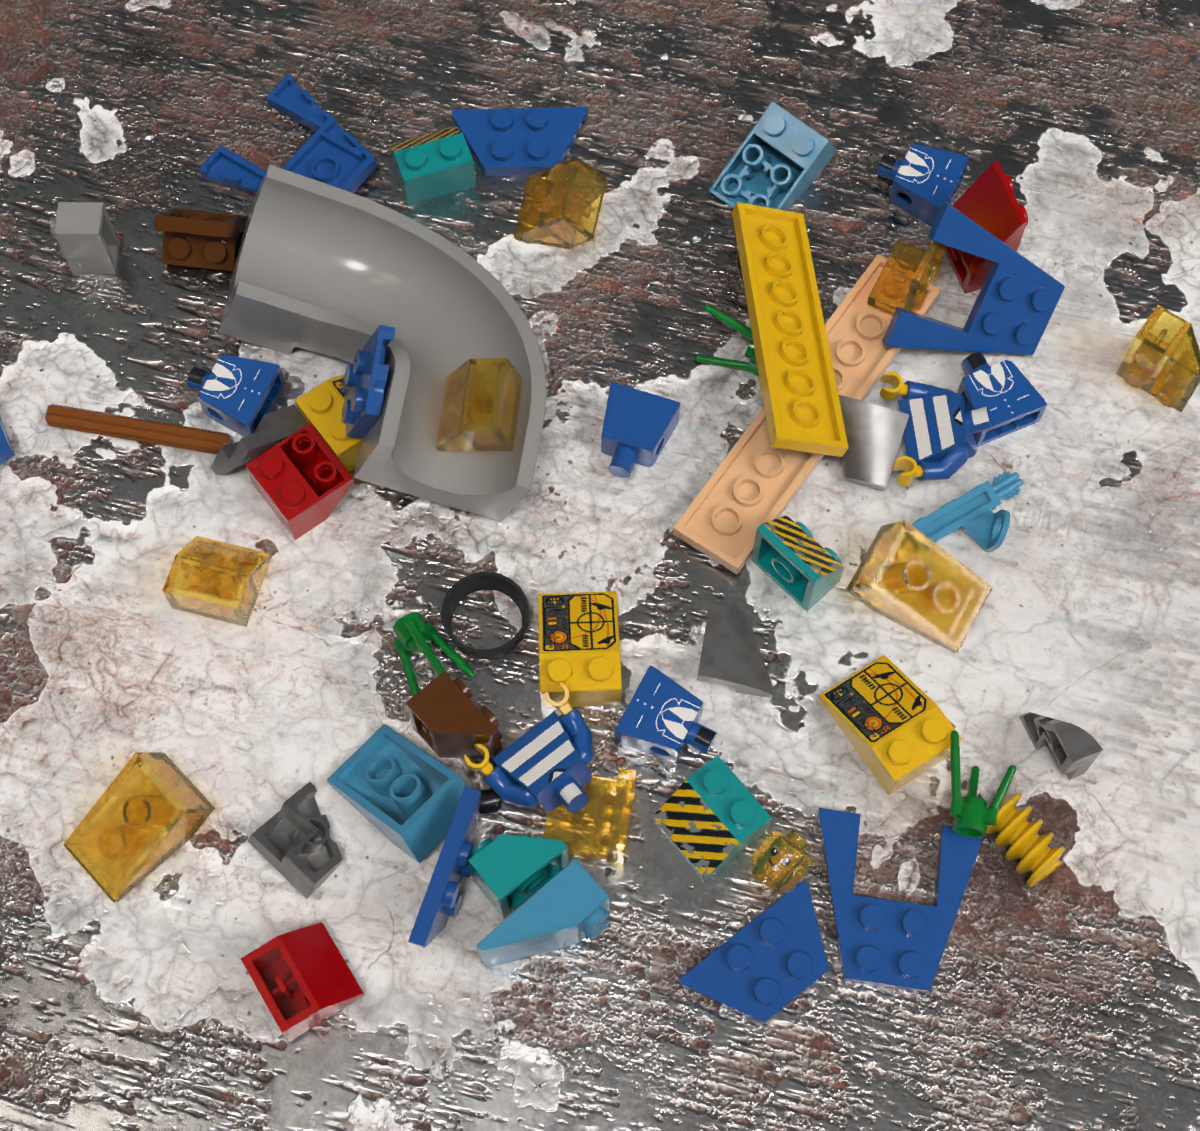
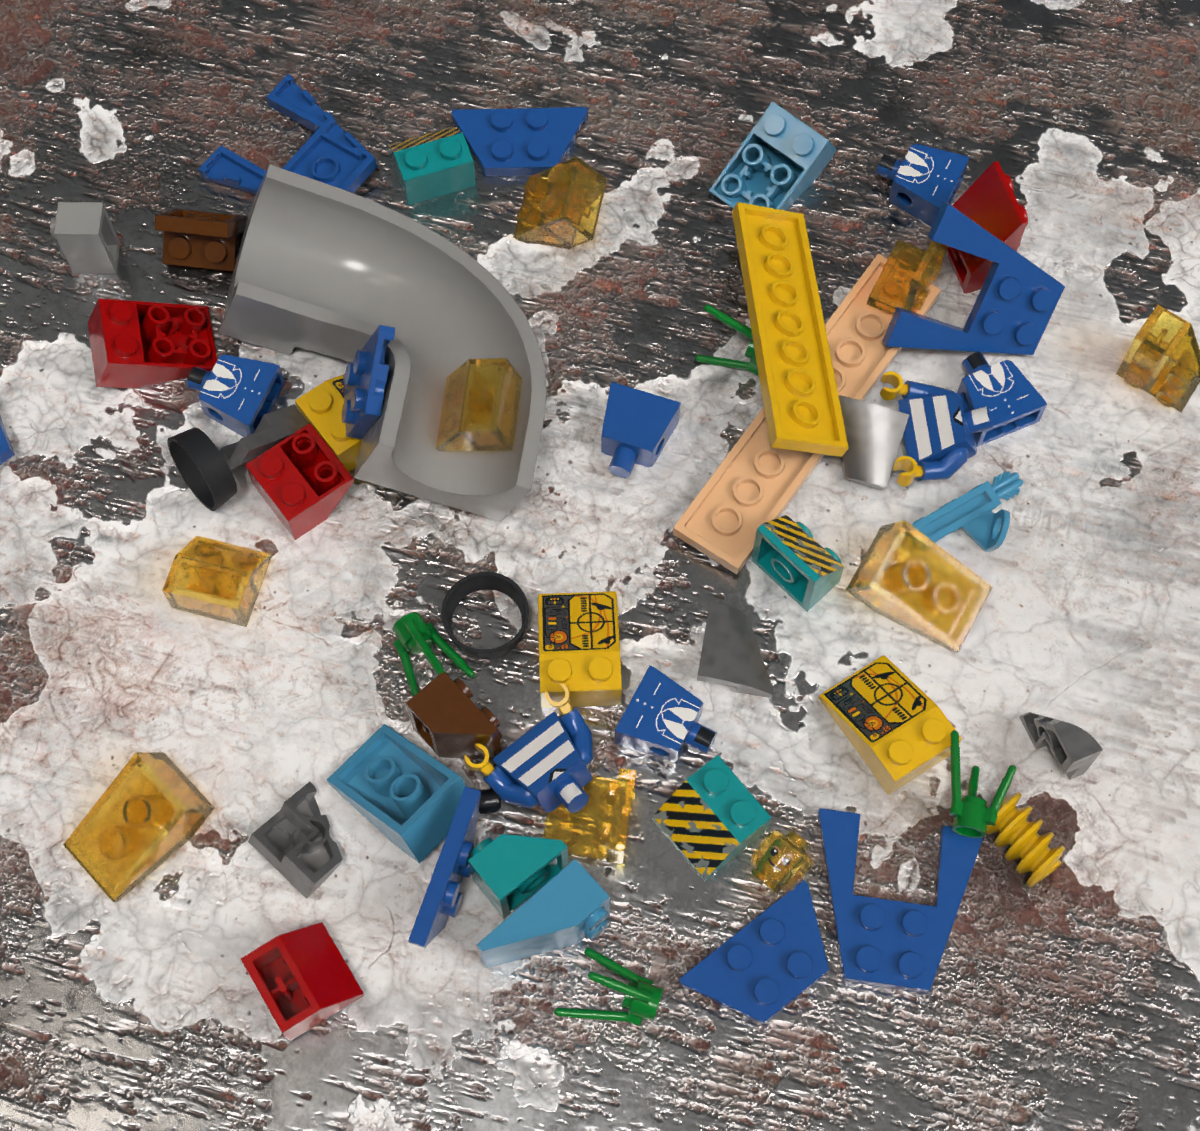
dark orange axle [45,404,231,454] -> none
none -> red slope [88,298,217,389]
none -> black tyre [167,427,237,511]
none -> green plant [554,948,663,1026]

